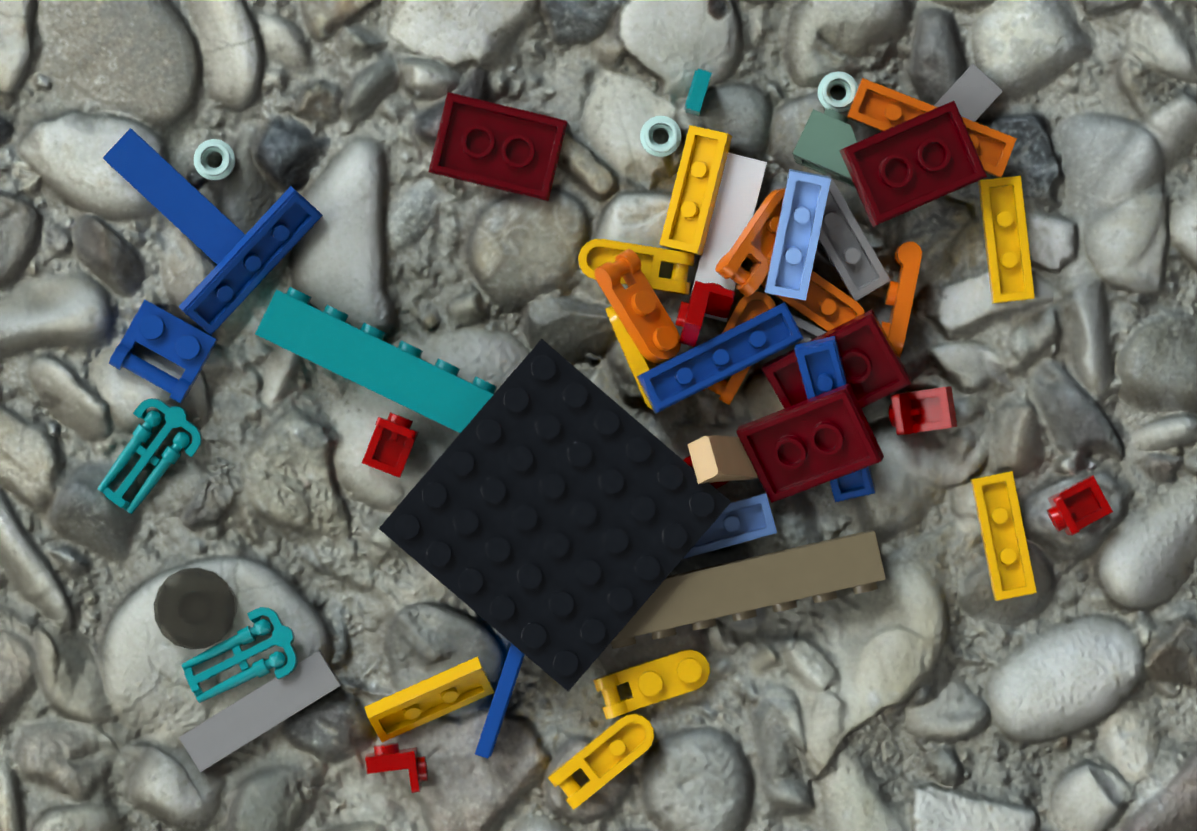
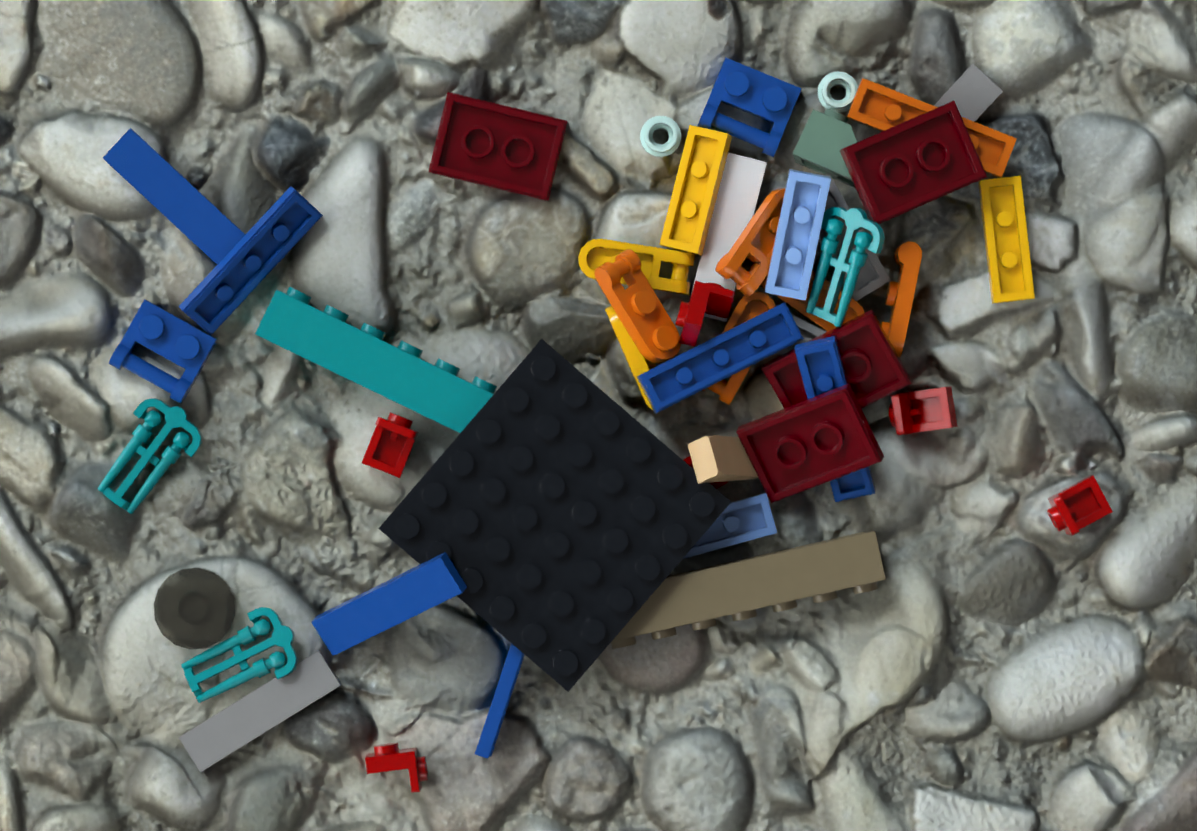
light aqua plate [194,139,235,181] -> none
yellow plate [364,656,495,743] -> none
yellow plate [547,713,654,810] -> none
yellow plate [593,649,710,719] -> none
teal tile [684,68,712,116] -> none
yellow plate [970,471,1037,601] -> none
none -> blue tile [311,552,467,656]
none -> blue plate [698,57,802,157]
none -> teal piece [806,207,885,327]

